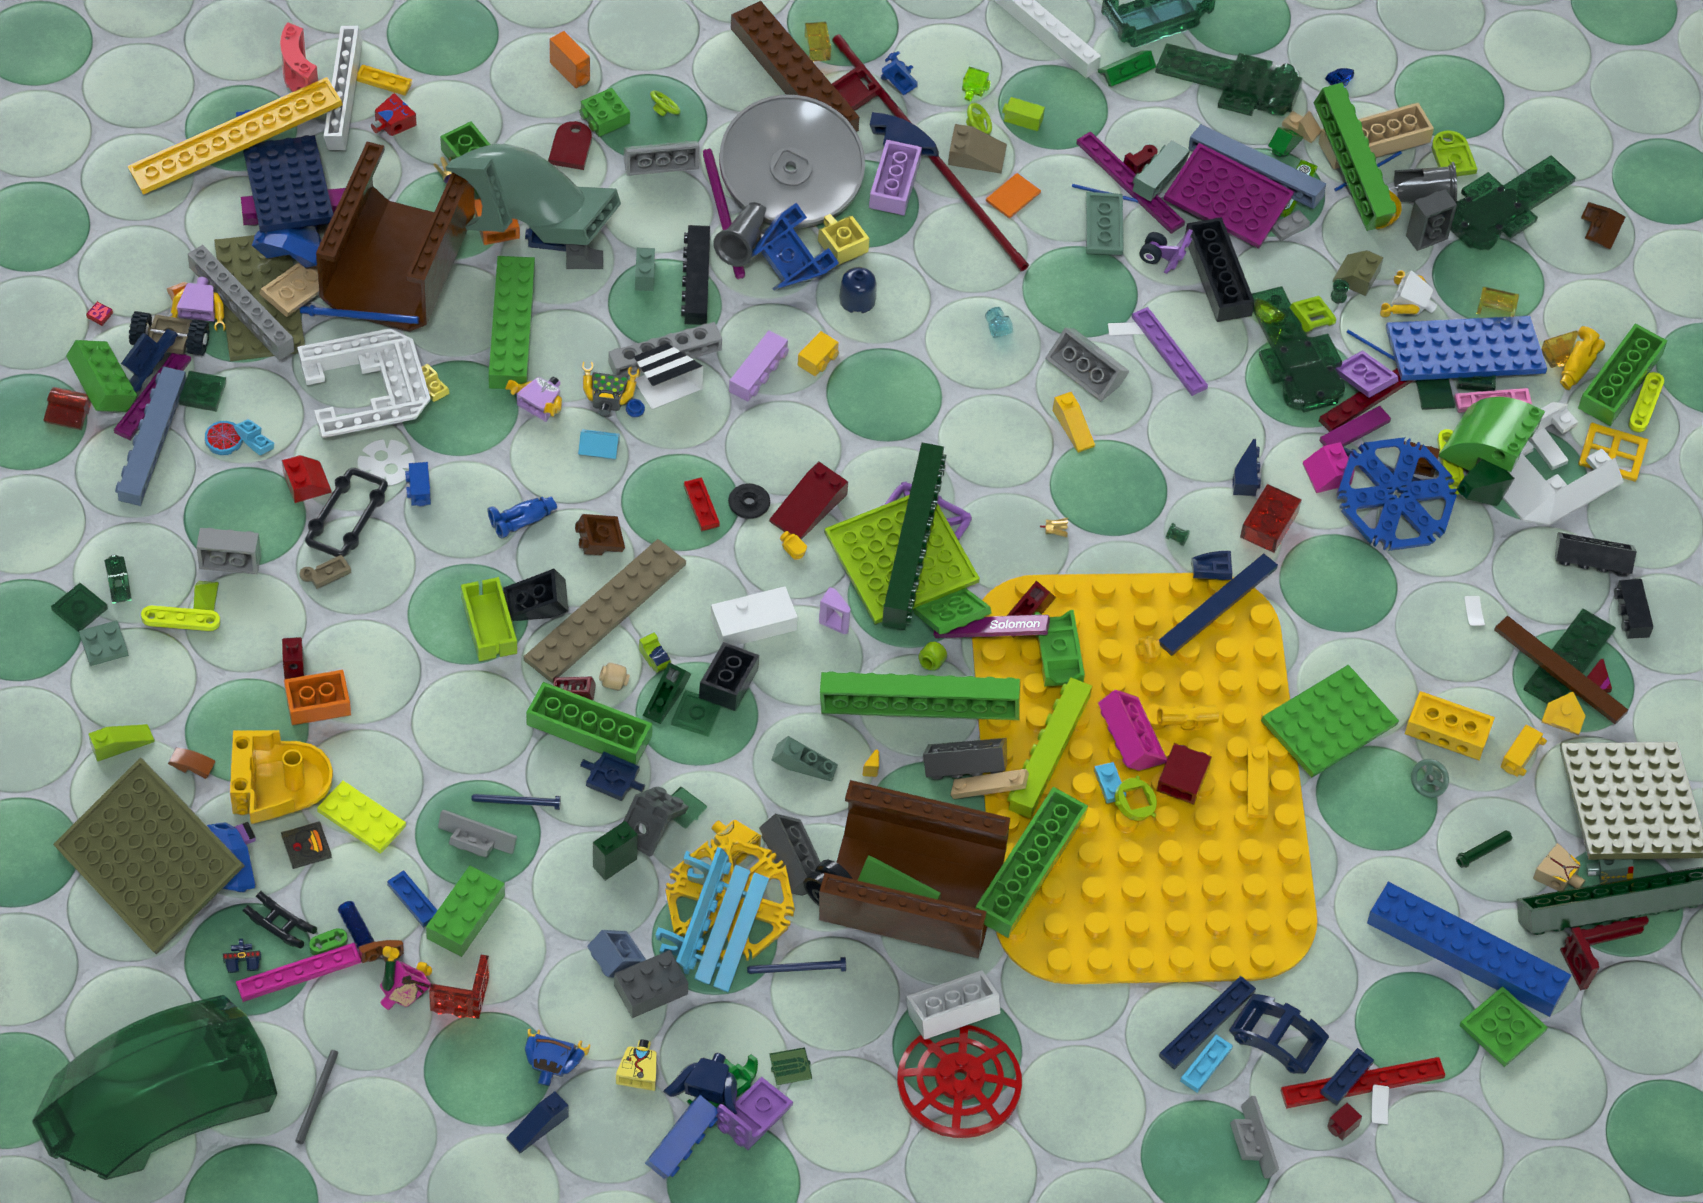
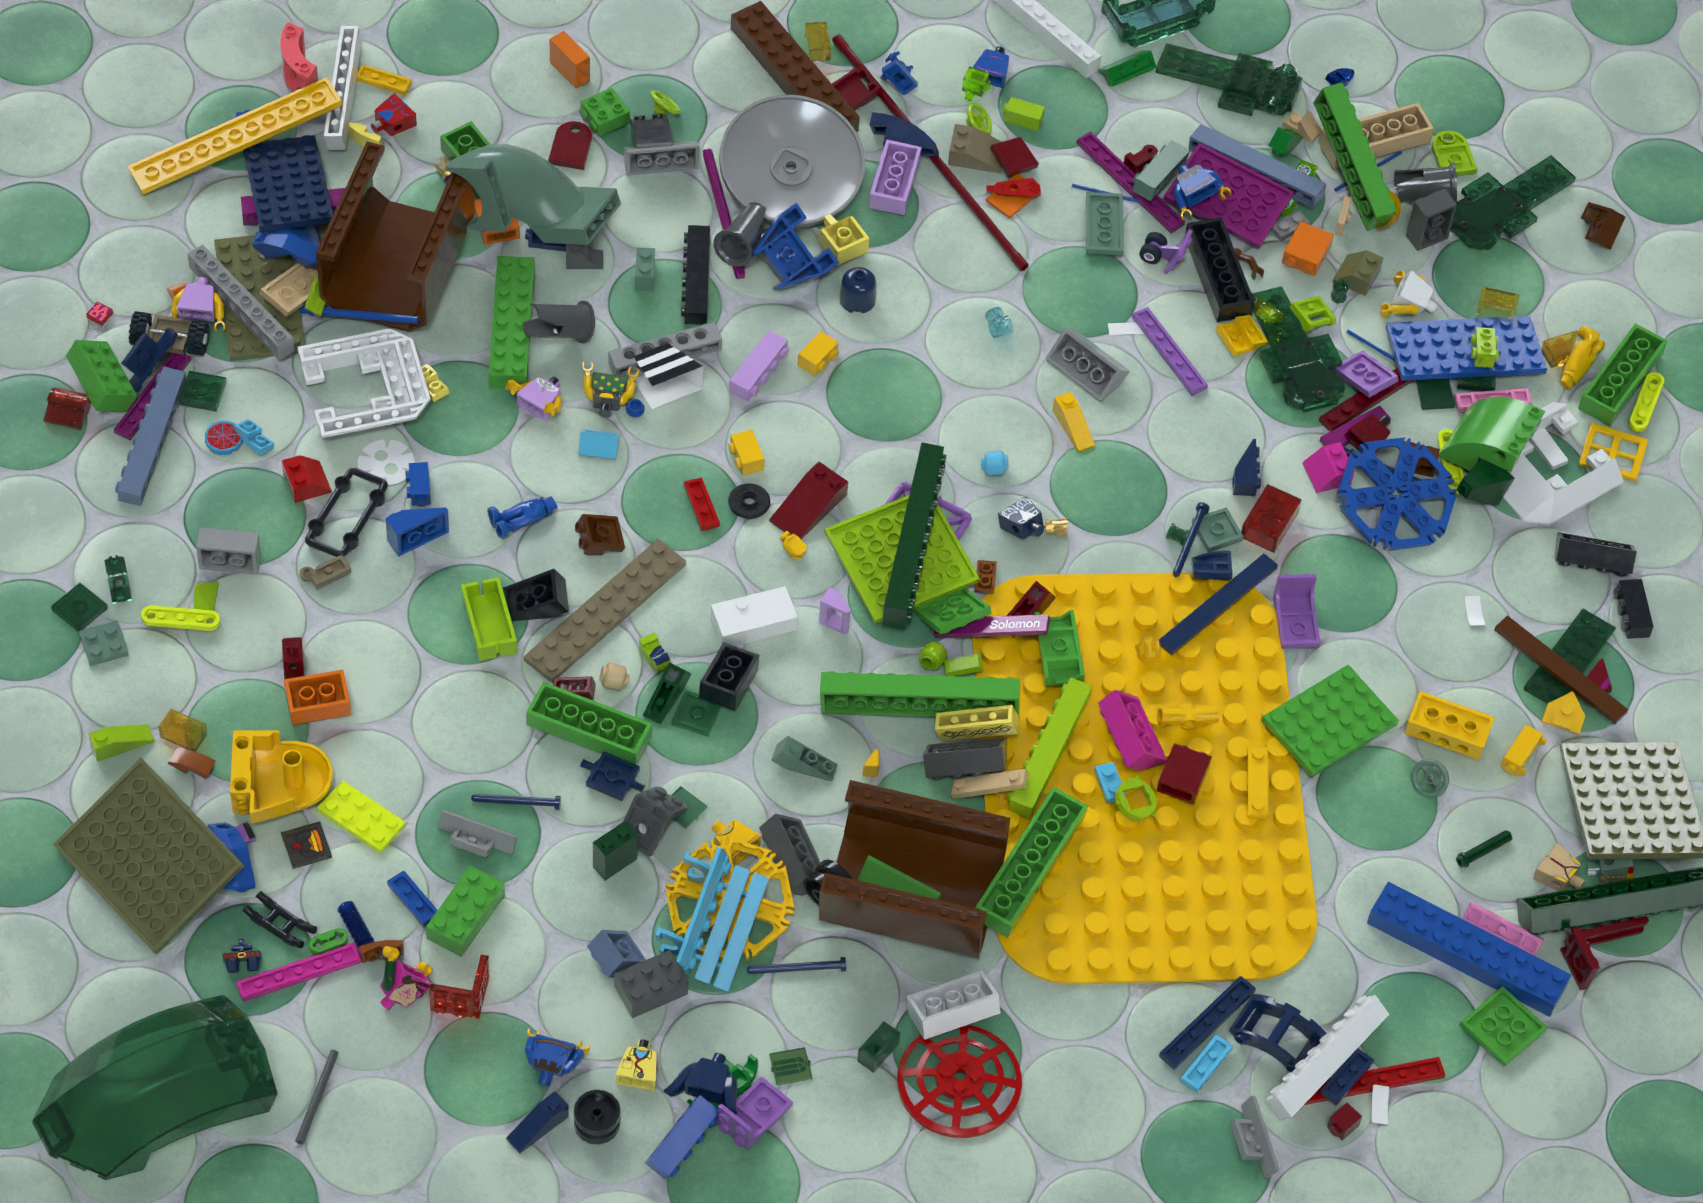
none -> clear yellow panel [159,709,207,752]
none -> lime tile [305,277,325,317]
none -> light yellow slope [348,122,382,147]
none -> blue slope [385,507,449,557]
none -> dark grey piece [523,300,595,343]
none -> black wheel [574,1089,620,1145]
none -> black slope [630,113,673,148]
none -> yellow brick [728,429,765,475]
none -> clear green brick [857,1021,900,1073]
none -> light yellow brick [935,705,1019,742]
none -> lime tile [943,654,983,677]
none -> blue torso [972,46,1009,89]
none -> dark orange slope [975,560,997,593]
none -> medium azure head [981,451,1009,476]
none -> red piece [986,178,1041,198]
none -> dark red tile [990,137,1039,176]
none -> dark blue torso [998,496,1044,539]
none -> dark blue bar [1173,502,1210,577]
none -> blue torso [1174,165,1231,221]
none -> sand green plate [1192,507,1243,552]
none -> yellow slope [1215,315,1268,357]
none -> reddish brown arm [1234,248,1264,280]
none -> white brick [1265,995,1389,1120]
none -> medium lavender bracket [1273,573,1321,649]
none -> orange brick [1282,221,1334,276]
none -> tan plate [1335,196,1352,236]
none -> dark red torso [1344,414,1391,454]
none -> bright pink plate [1462,901,1544,956]
none -> lime brick [1470,327,1499,368]

